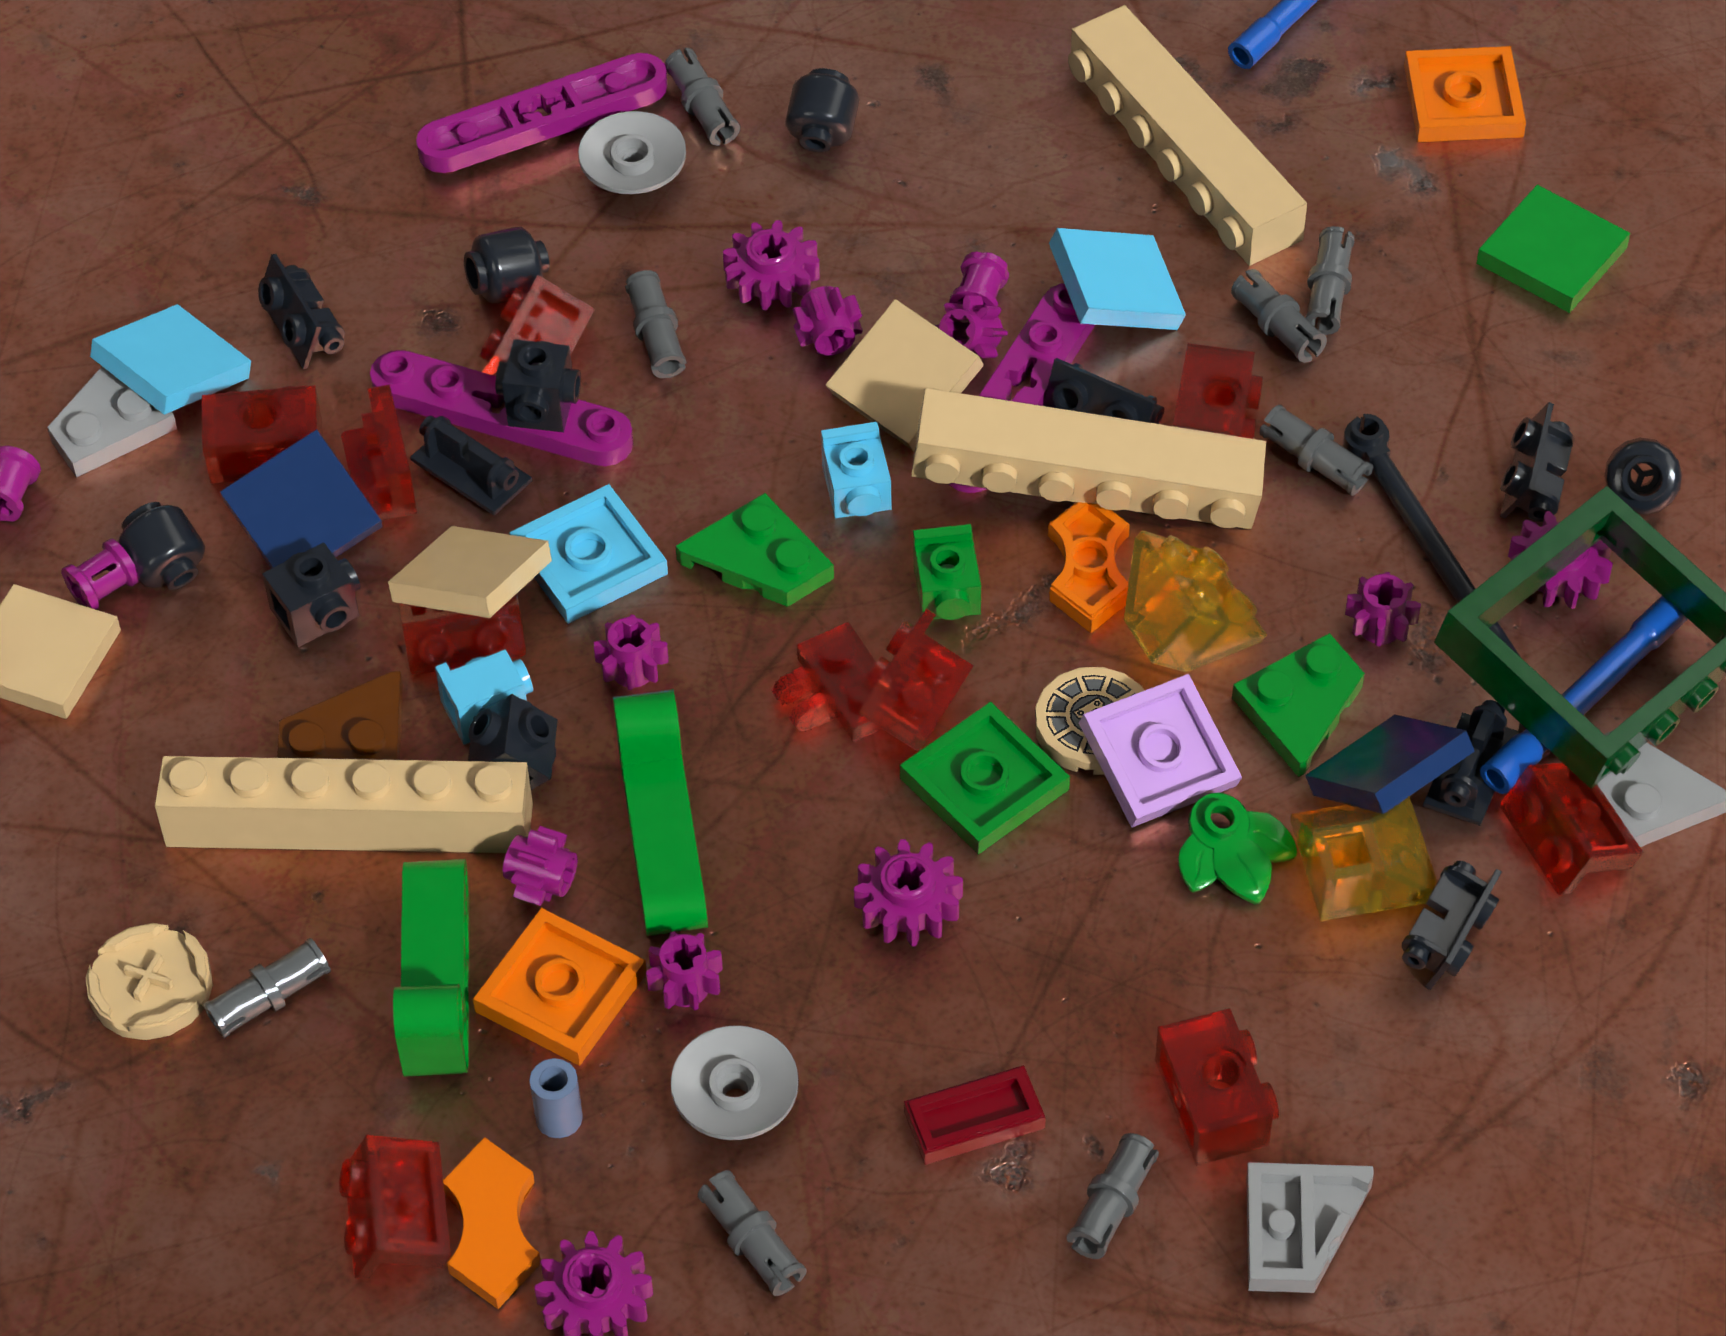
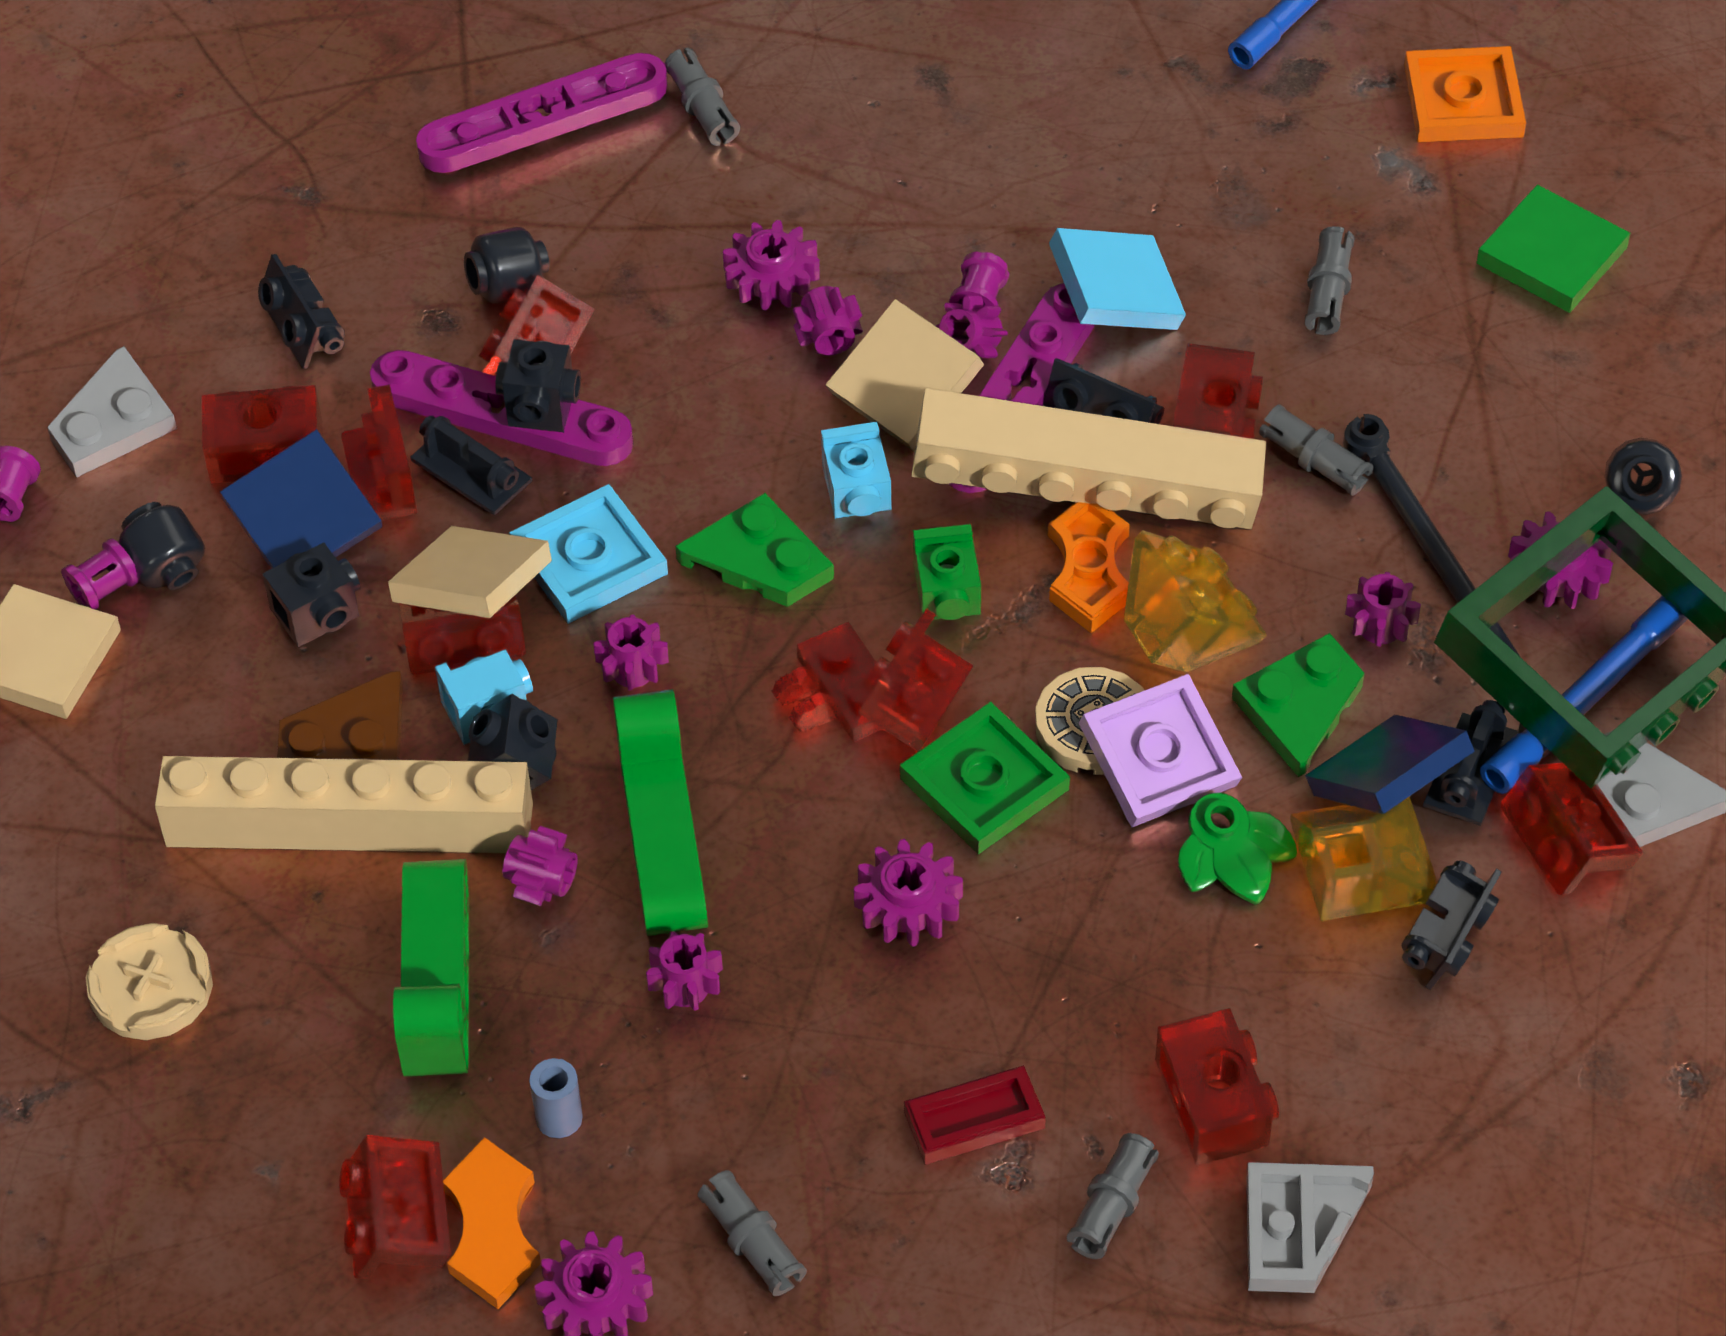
medium azure tile [90,304,251,415] -> none
dark grey pin [203,938,331,1038] -> none
orange tile [473,907,647,1066] -> none
light grey dish [578,111,686,194] -> none
dark grey pin [625,270,687,378] -> none
light grey dish [671,1026,798,1140] -> none
black head [785,68,860,152] -> none
tan brick [1068,5,1307,266] -> none
dark grey pin [1231,269,1327,363] -> none
black hinge [1500,402,1574,522] -> none

